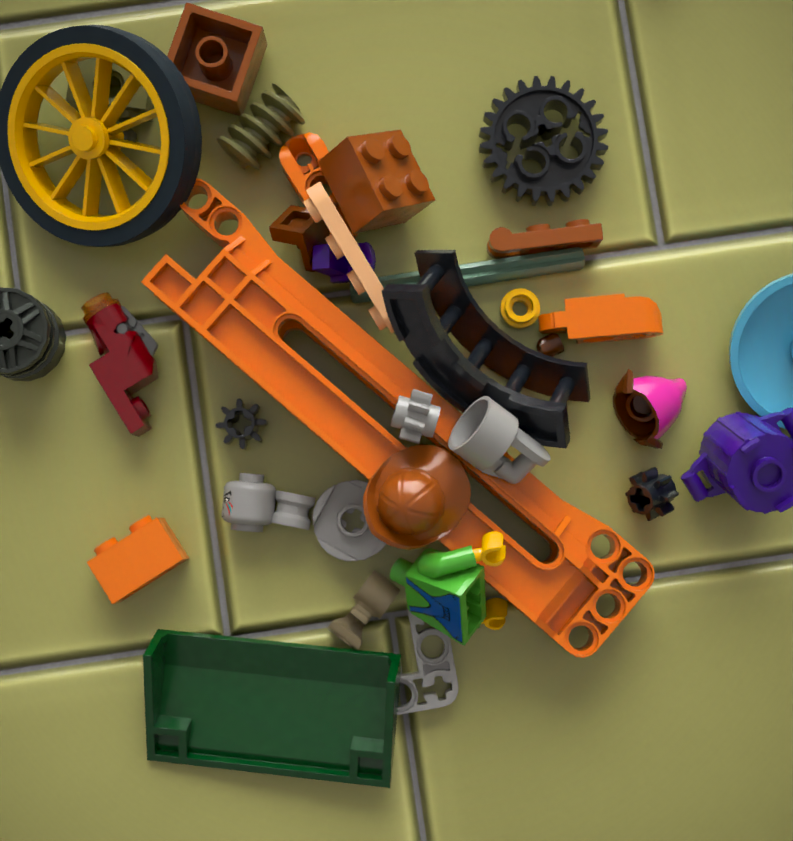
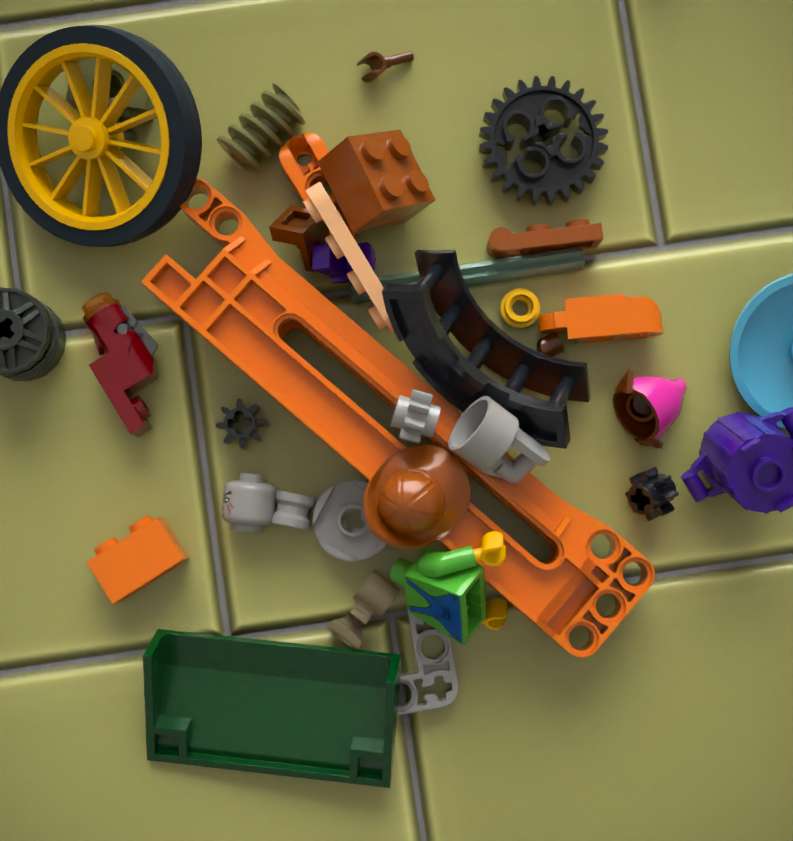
dark orange brick [167,2,267,116] -> none
none -> reddish brown hand [357,51,414,82]

